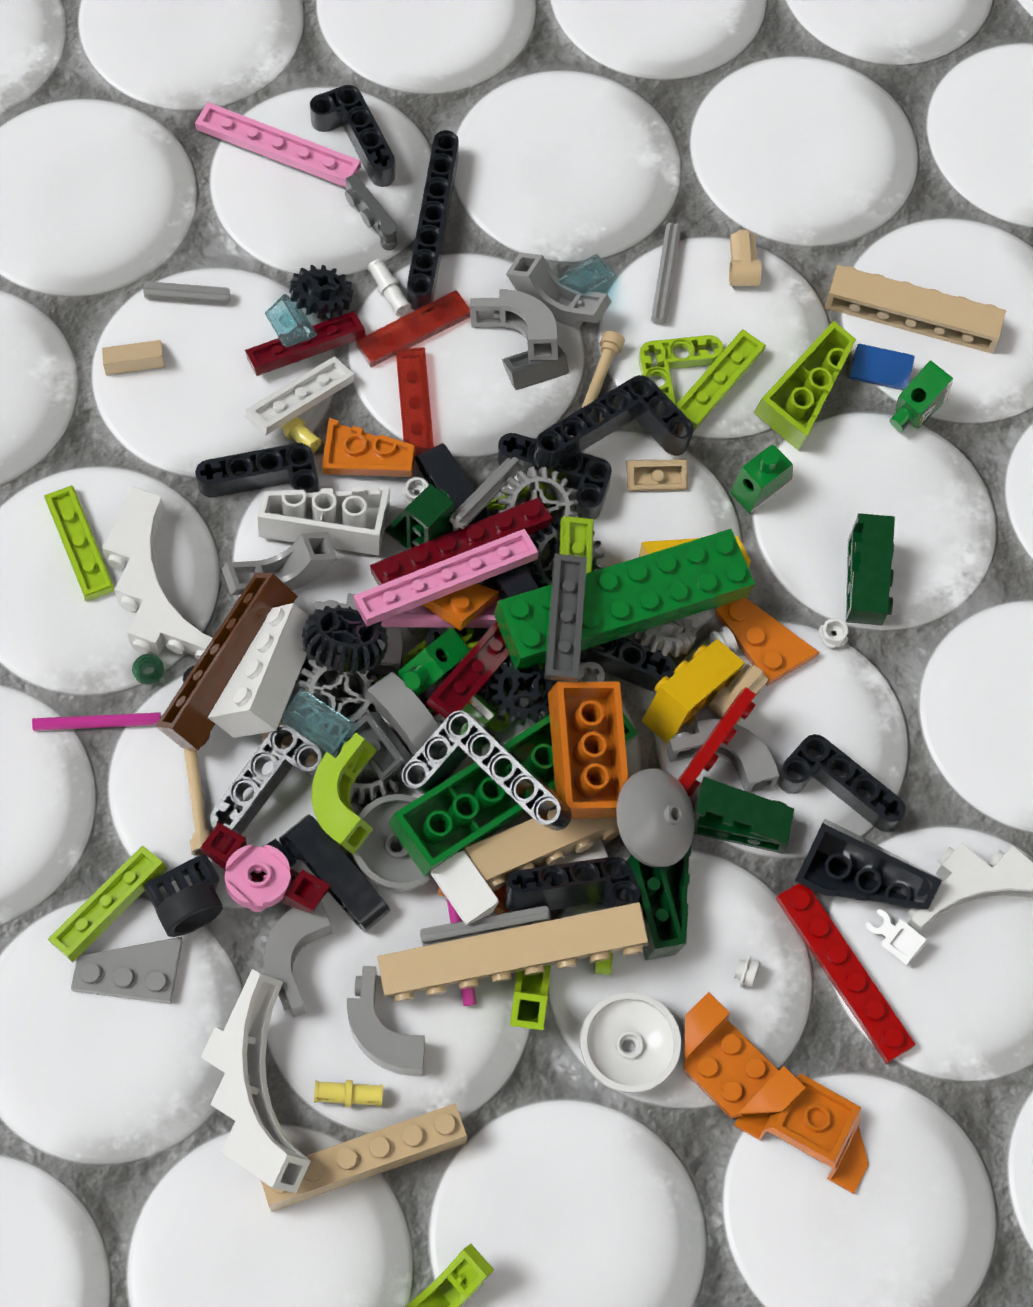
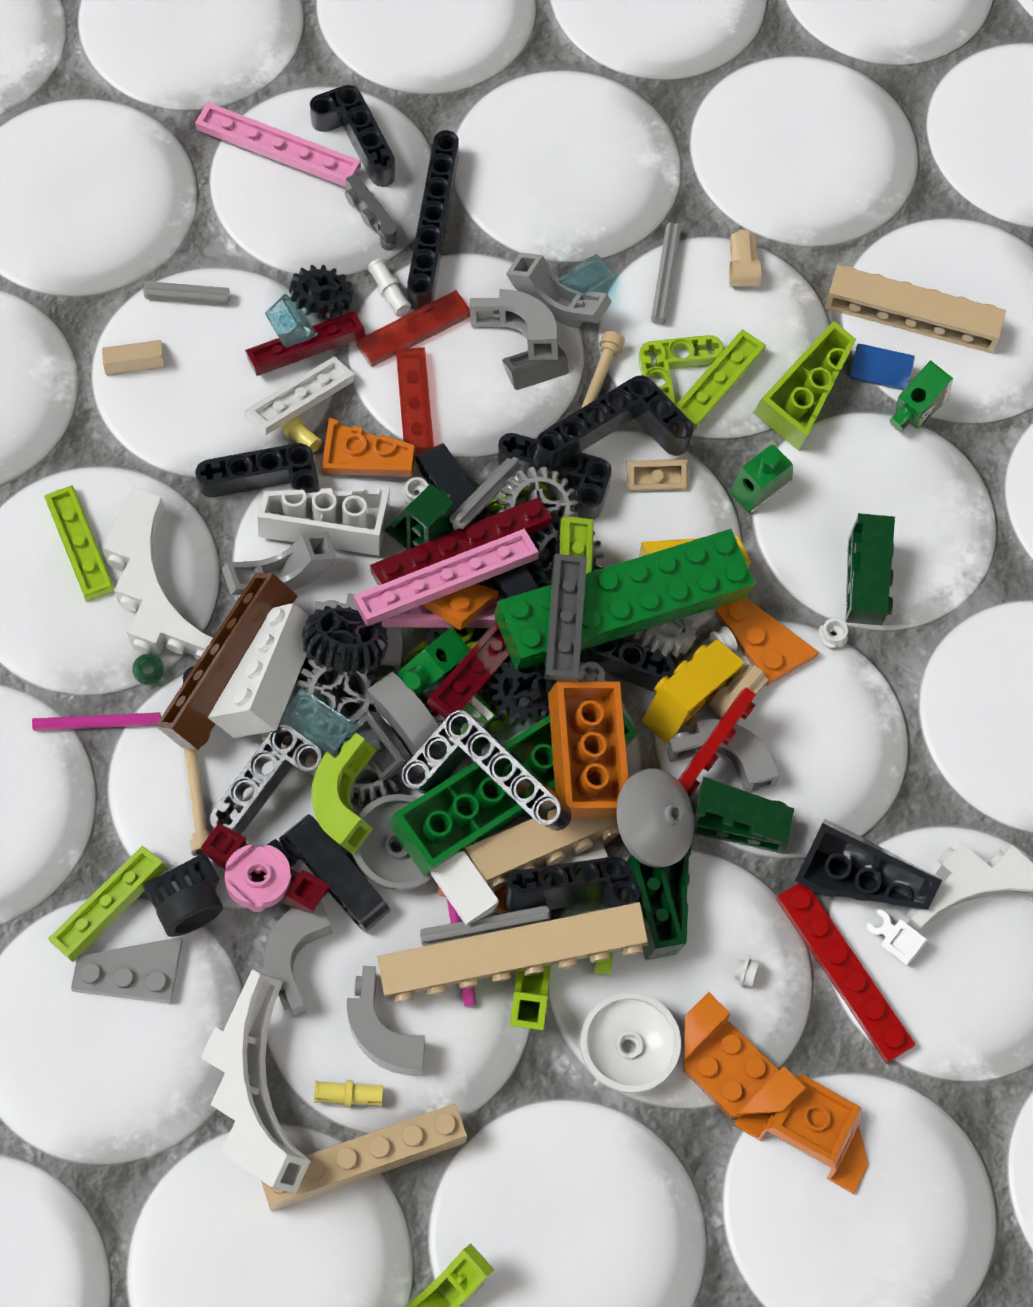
black beam [778,734,906,832] -> none

